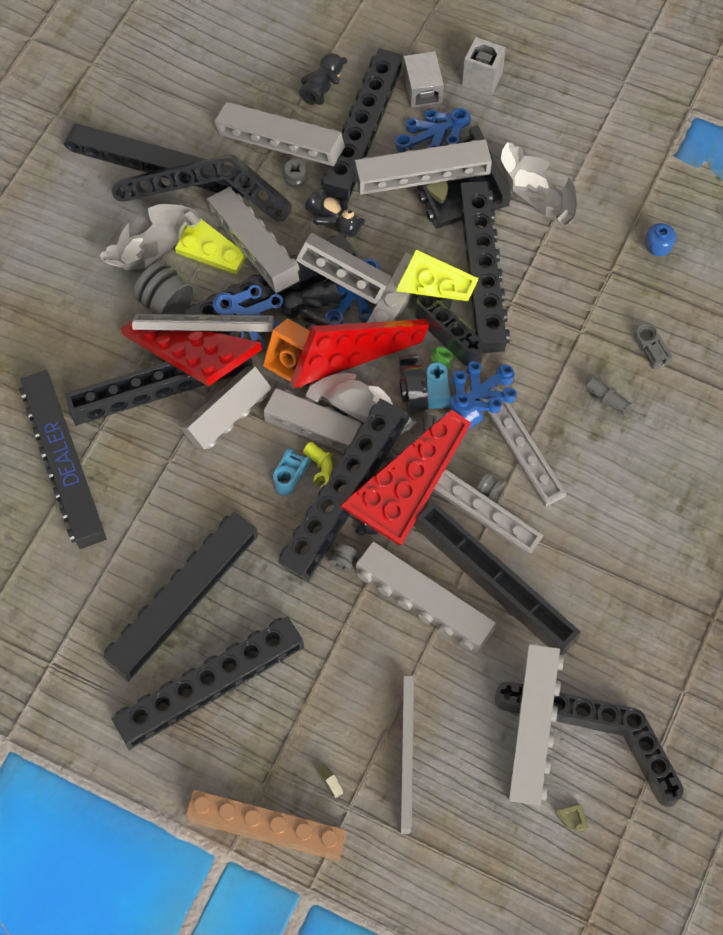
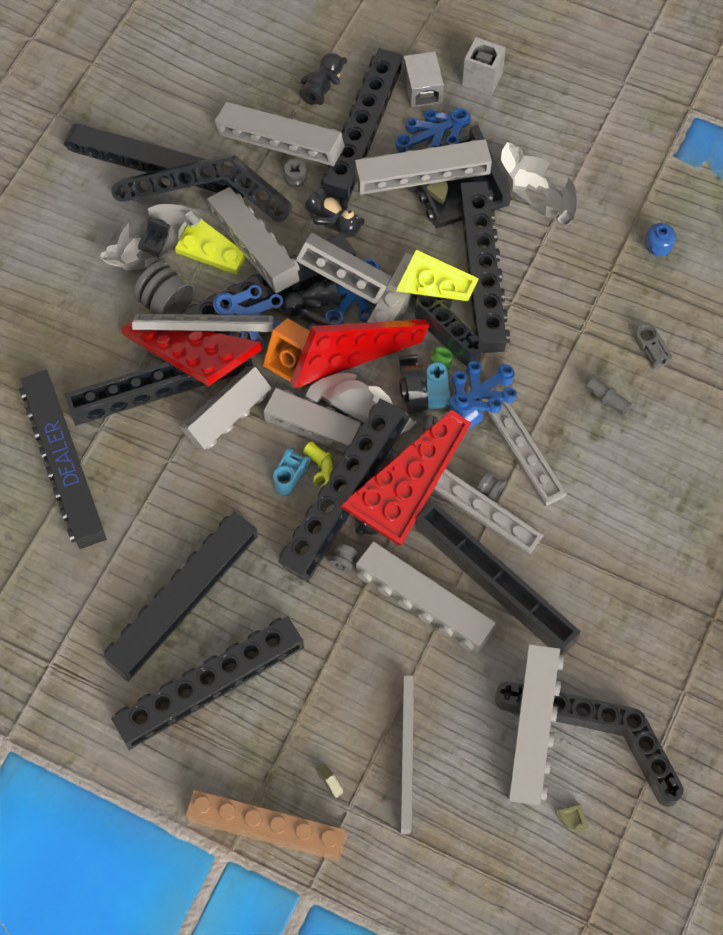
none -> black bracket [138,217,170,257]

